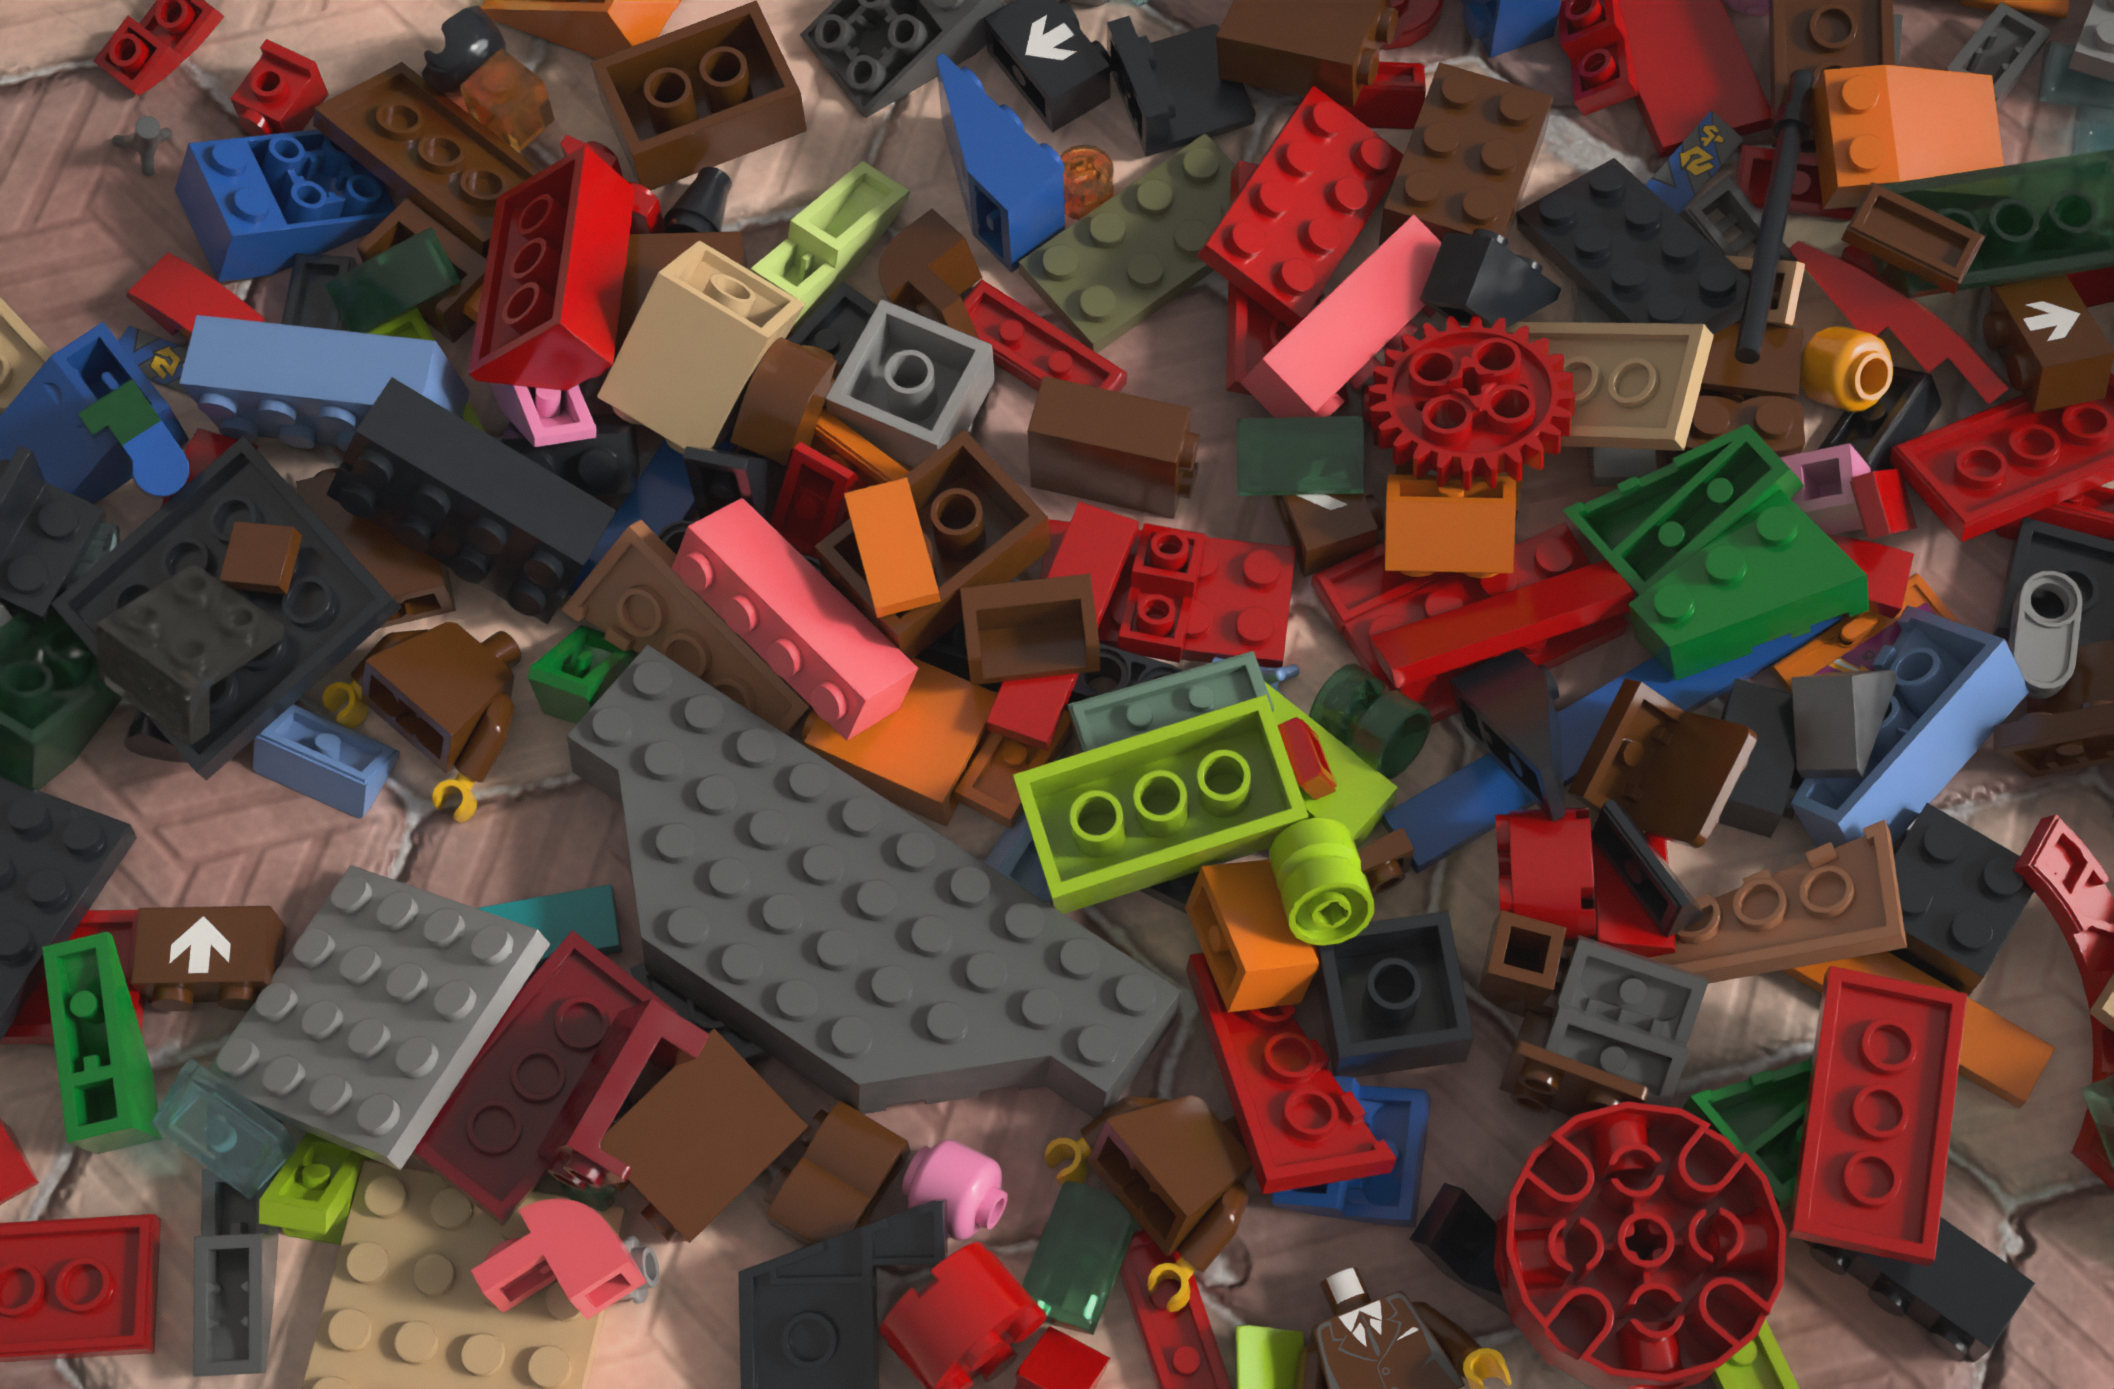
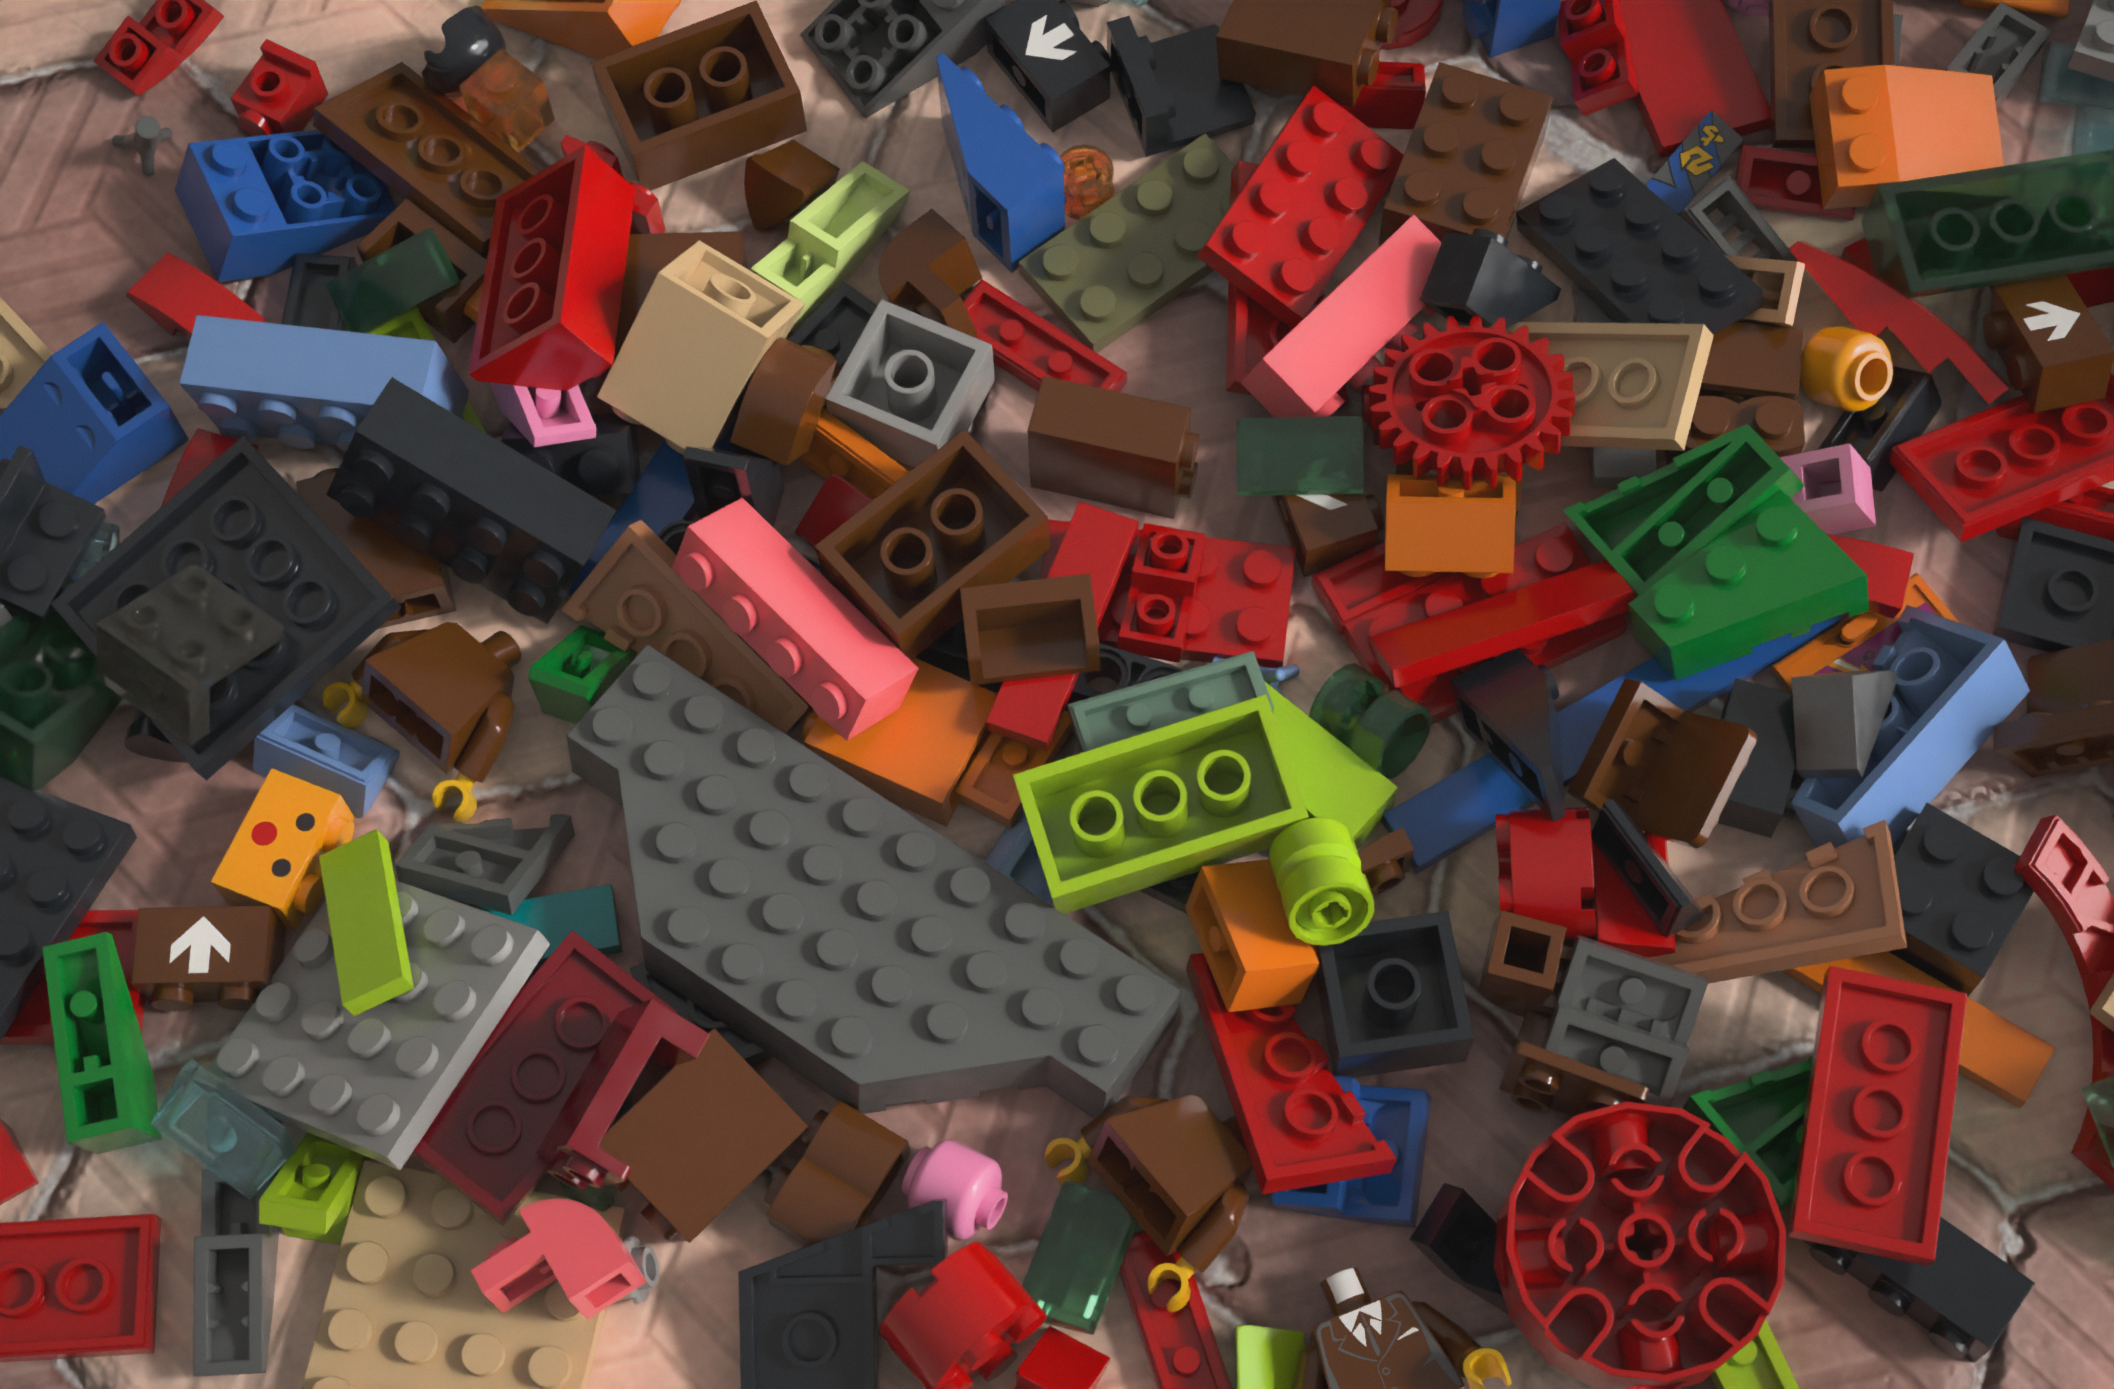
leg [78,379,189,499] -> none
sticker [119,326,189,395] -> none
reddish brown tile [219,521,302,595] -> none
black cone [664,167,732,233] -> none
red slope [770,442,867,559] -> none
orange tile [844,477,941,618] -> none
red tile [1277,717,1337,800] -> none
black bar [1734,70,1814,364] -> none
reddish brown tile [1841,182,1986,295] -> none
red tile [1850,468,1917,539] -> none
light grey piece [2008,571,2082,699] -> none
none -> light orange brick [211,768,355,930]
none -> lime tile [319,829,414,1016]
none -> dark grey wing [395,814,575,915]
none -> reddish brown tile [744,139,840,230]

